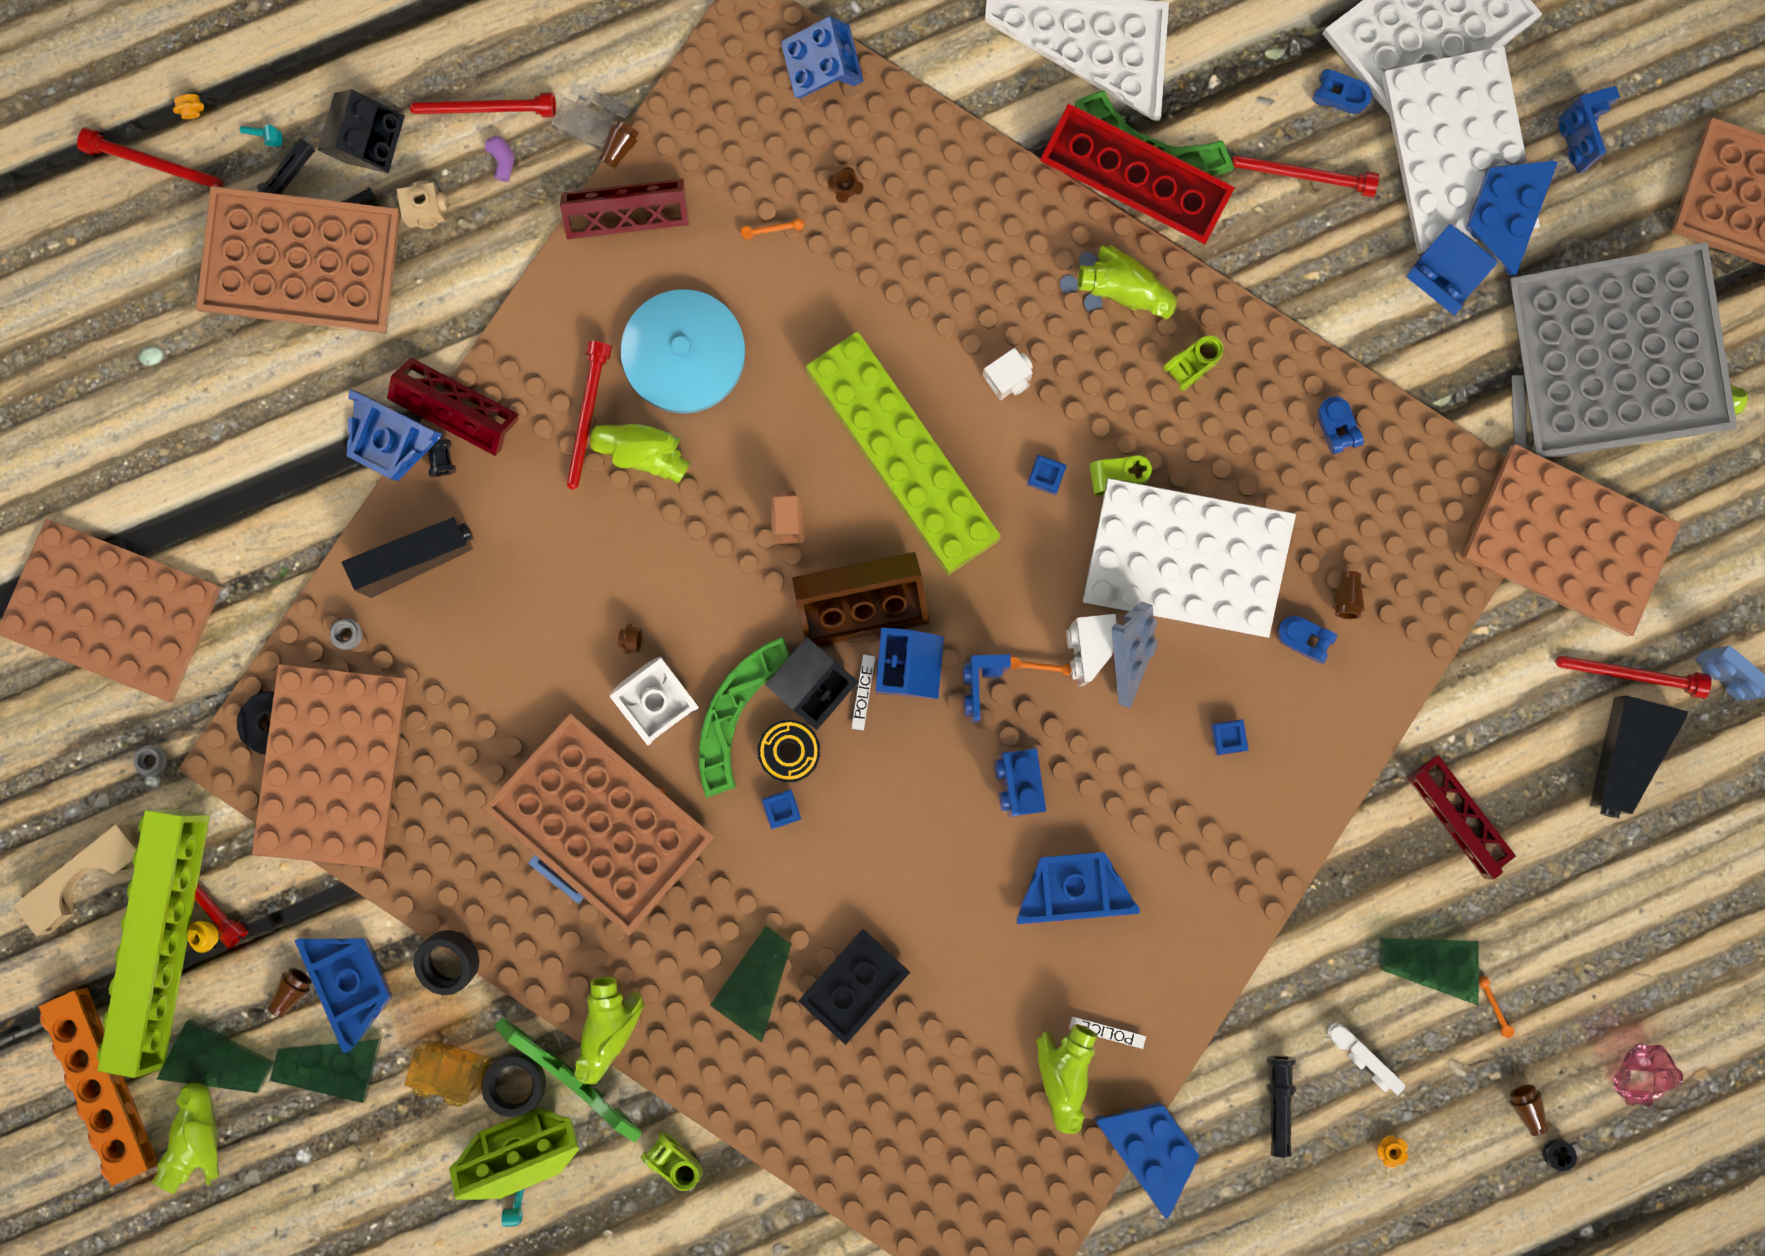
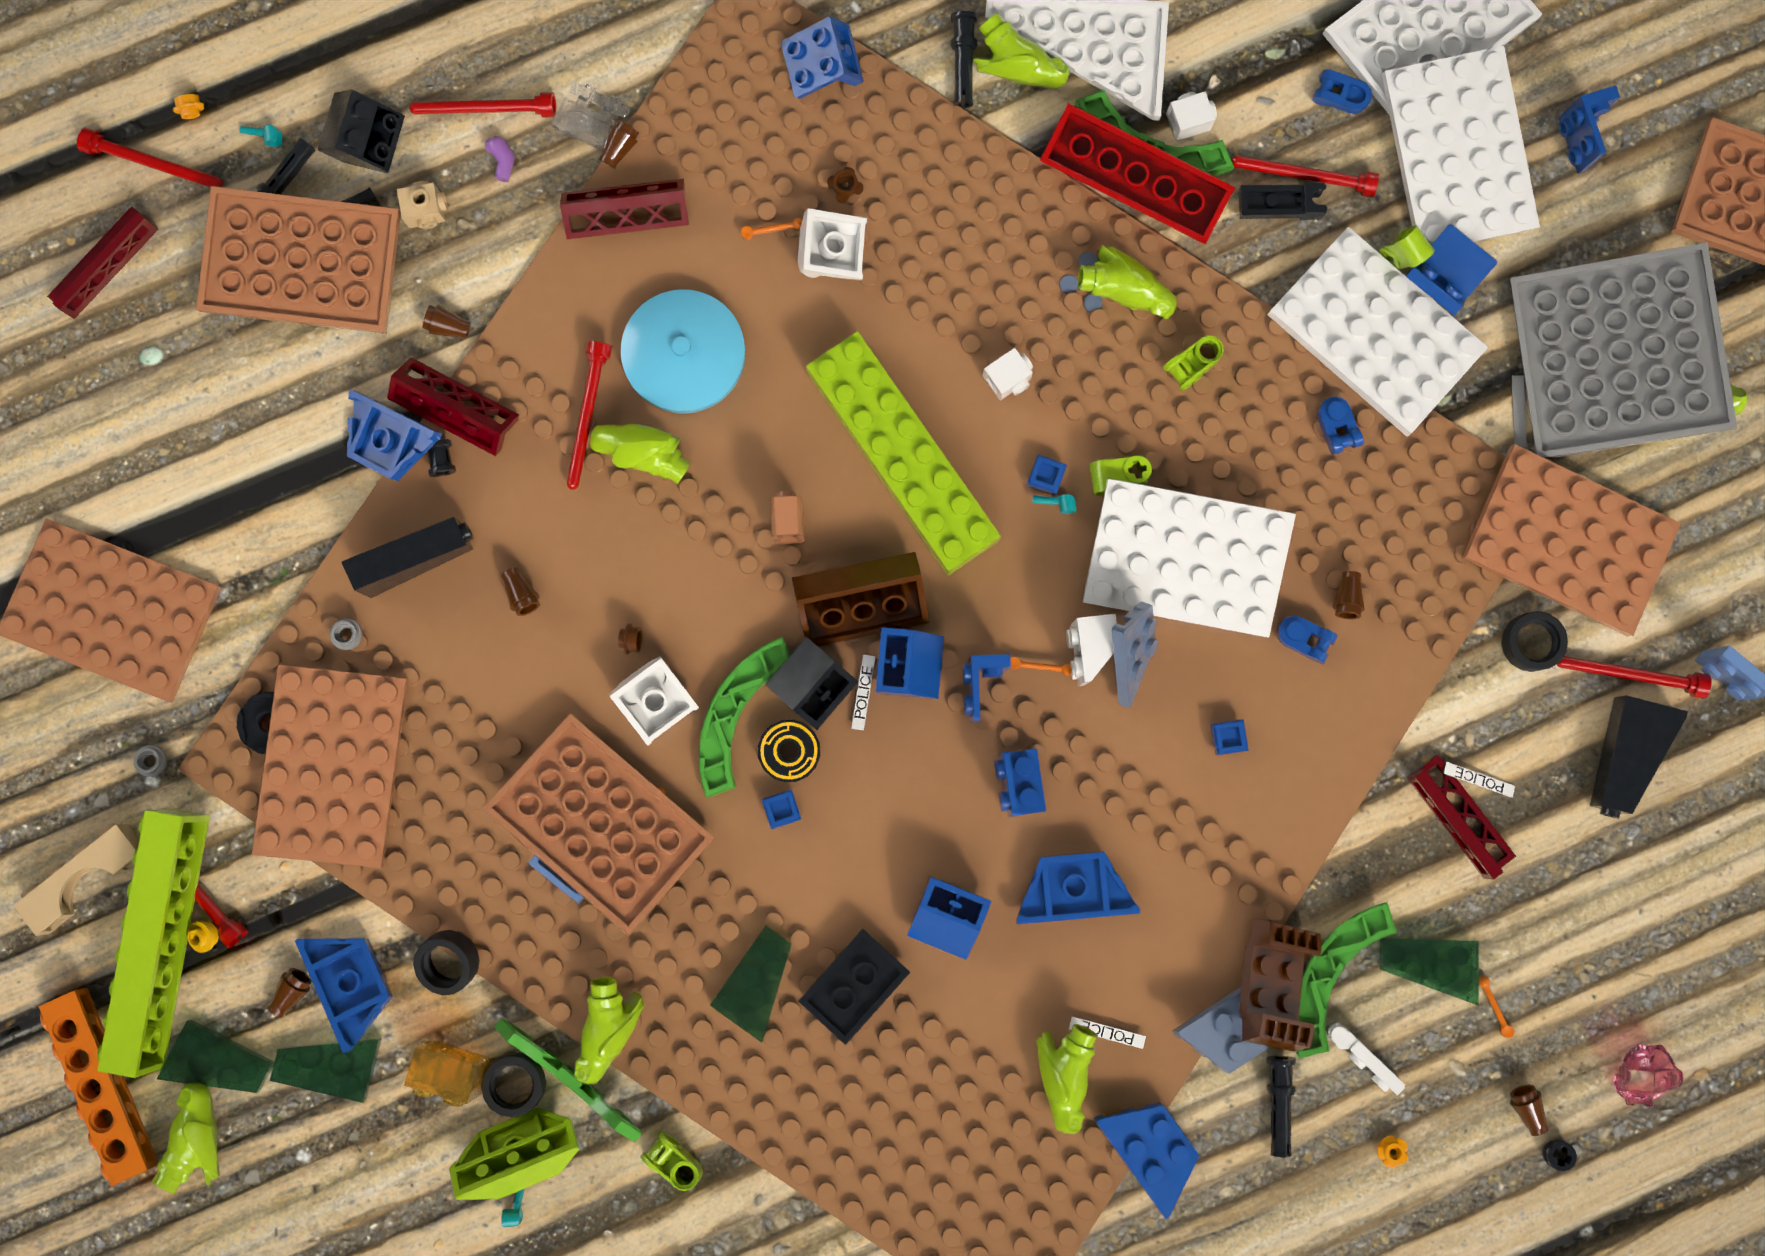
blue wing [1465,161,1558,276] -> none
none -> dark red fence [47,206,158,319]
none -> reddish brown cone [422,305,471,339]
none -> reddish brown cone [501,567,540,616]
none -> white slope [798,208,867,280]
none -> blue slope [907,876,992,960]
none -> black pin [950,11,978,108]
none -> lime animal [973,13,1070,89]
none -> teal hand [1032,494,1077,514]
none -> white brick [1166,91,1217,141]
none -> sand blue wing [1172,987,1270,1074]
none -> black plate [1239,183,1327,220]
none -> reddish brown plate [1239,918,1322,1052]
none -> white plate [1267,227,1488,437]
none -> bright green tile [1296,902,1397,1059]
none -> lime piece [1379,225,1435,269]
none -> white sticker [1444,762,1515,798]
none -> black tyre [1501,611,1568,672]

